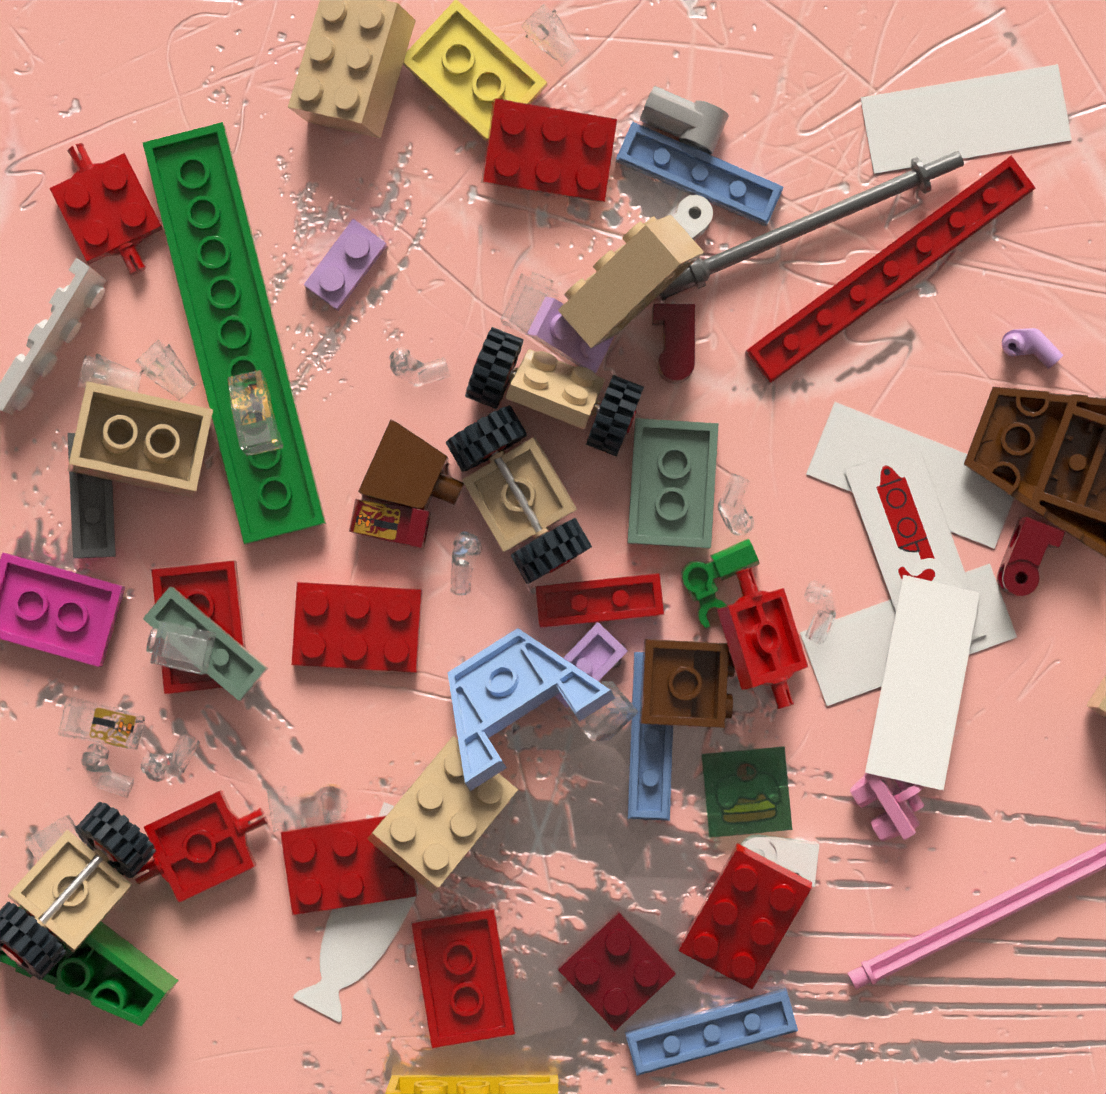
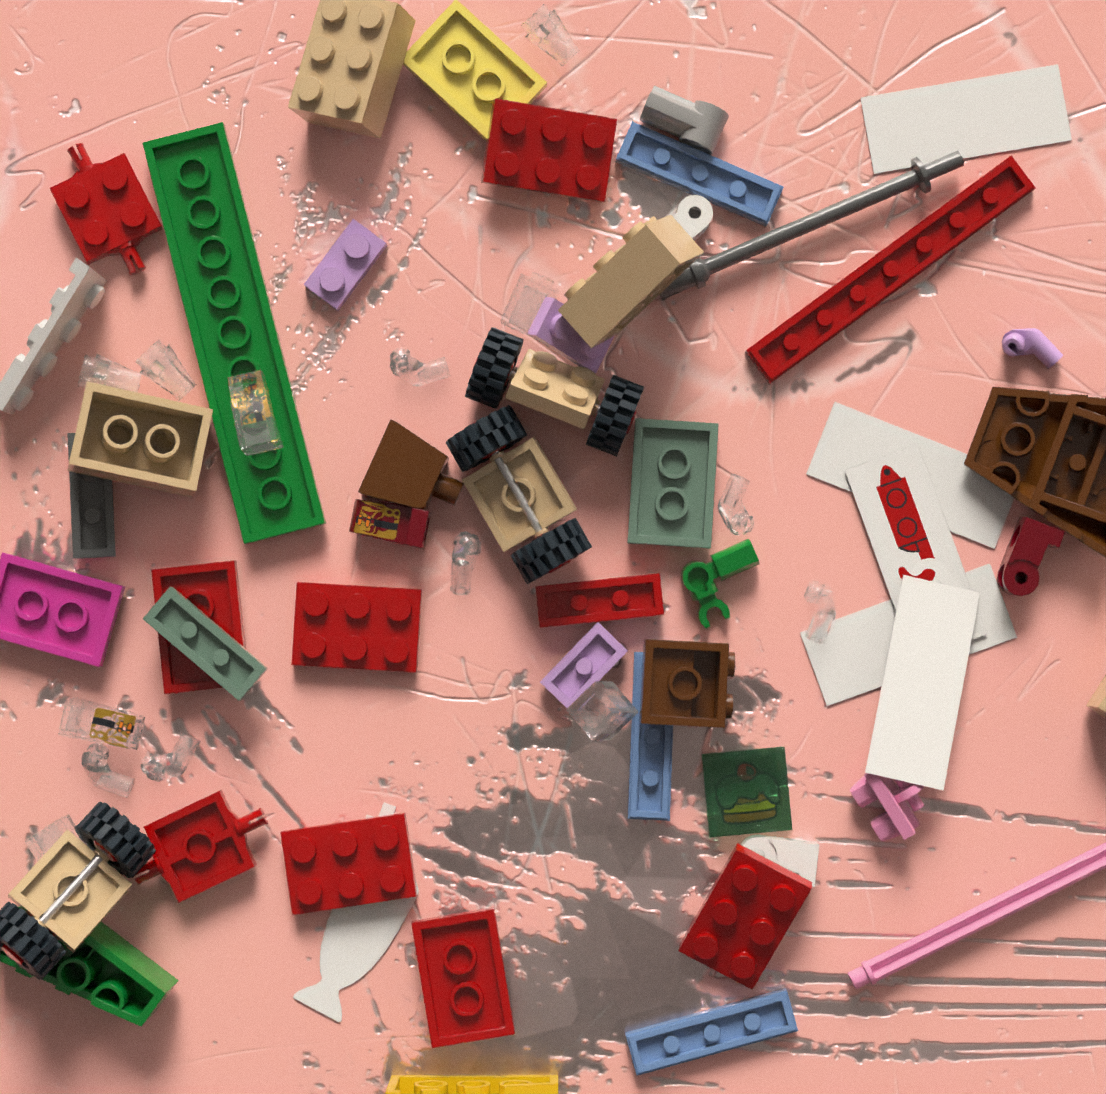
clear brick [146,621,216,674] -> none
clear leg [267,784,349,832] -> none
tan brick [367,736,518,893] -> none
light blue wing [447,628,615,791] -> none
dark red plate [558,910,676,1031] -> none
dark red leg [652,304,695,384] -> none
red plate [717,567,808,709] -> none

